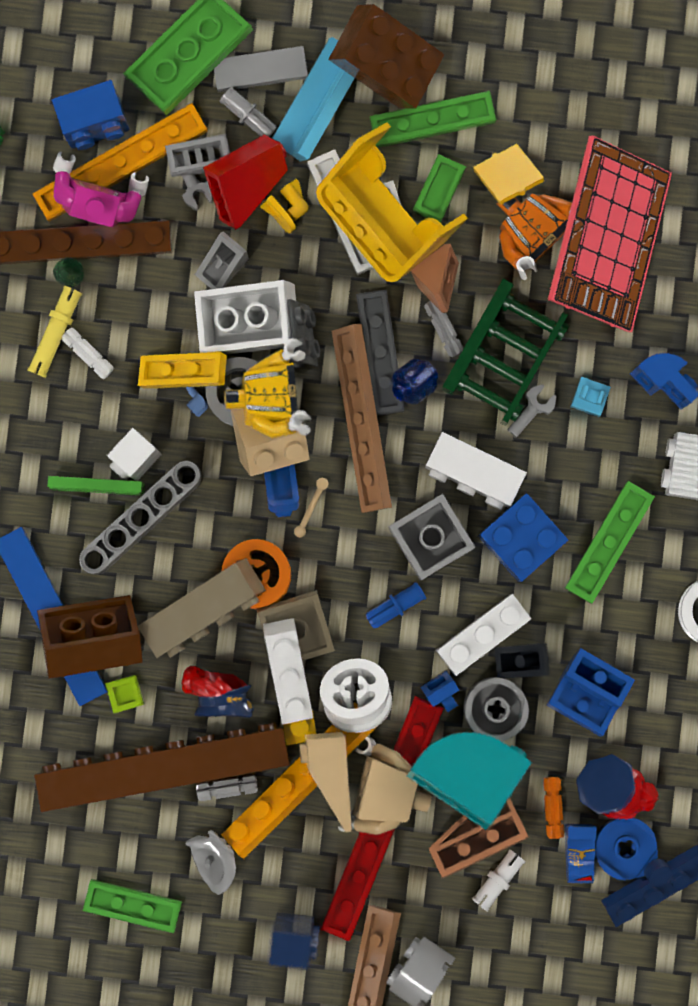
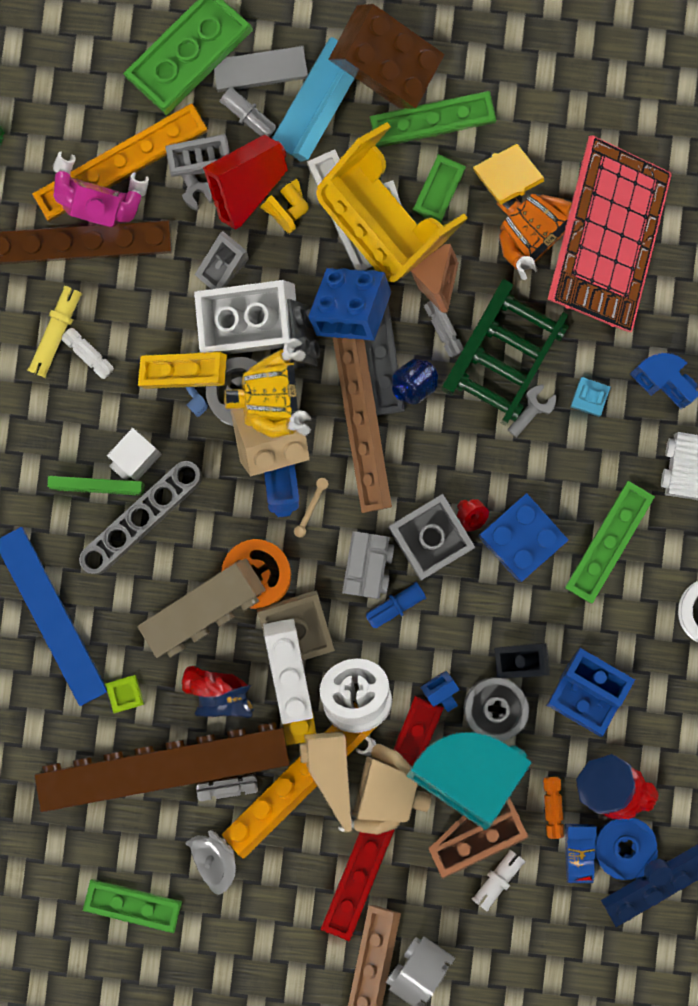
reddish brown slope [37,595,143,679] -> none
blue brick [52,80,130,150] -> none
clear green plate [53,257,84,287] -> none
dark blue brick [268,912,320,969] -> none
white brick [425,432,527,510] -> none
white brick [436,594,531,676] -> none
none -> blue brick [308,268,392,341]
none -> light grey brick [342,531,394,599]
none -> red tile [457,499,489,532]

